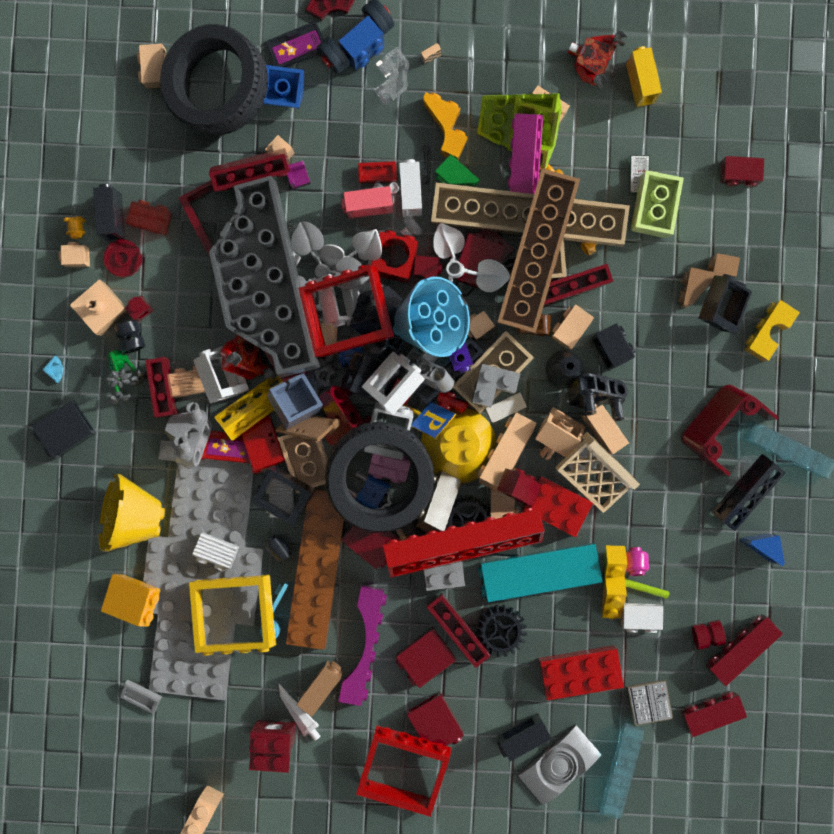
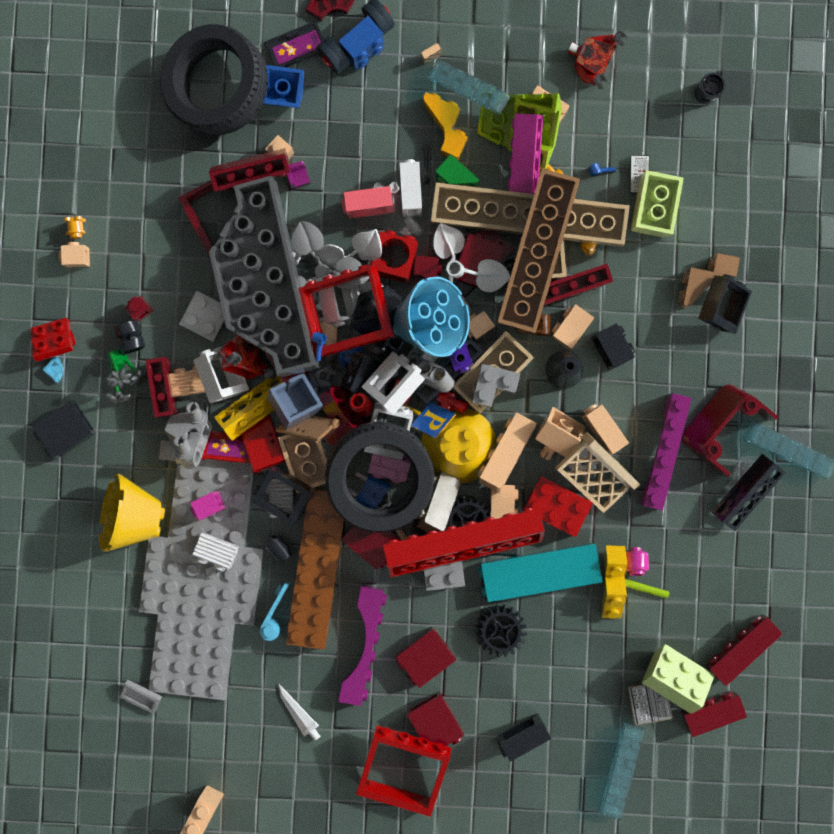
light nougat brick [70,280,128,336] -> none
black brick [93,184,125,241] -> none
light orange brick [101,574,160,626] -> none
dark red tile [103,239,142,278] -> none
clear red brick [126,200,172,236] -> none
light nougat brick [137,44,166,89] -> none
yellow window [189,575,276,656] -> none
dark red brick [249,720,296,773] -> none
medium nougat brick [296,660,343,717] -> none
red plate [358,161,397,183] -> none
clear brick [374,47,409,106] -> none
dark red brick [426,592,491,668] -> none
white sticker [486,393,527,423] -> none
dark red brick [497,468,541,506] -> none
light grey slope [518,725,601,805] -> none
red brick [538,645,624,700] -> none
black piece [567,373,628,422] -> none
white brick [621,603,663,633] -> none
yellow brick [626,46,662,107] -> none
dark red wheel [691,620,726,650] -> none
dark red brick [720,156,764,188] -> none
blue slope [740,533,785,566] -> none
yellow arch [744,300,800,362] -> none
none -> red plate [30,317,76,362]
none -> white plate [179,291,225,342]
none -> dark pink brick [190,491,226,521]
none -> blue hand [312,332,327,361]
none -> red brick [350,393,374,417]
none -> clear light blue beam [427,59,511,115]
none -> blue hand [588,163,616,176]
none -> magenta arch [640,393,692,511]
none -> yellowish green brick [642,644,715,714]
none -> black wheel [694,72,725,105]

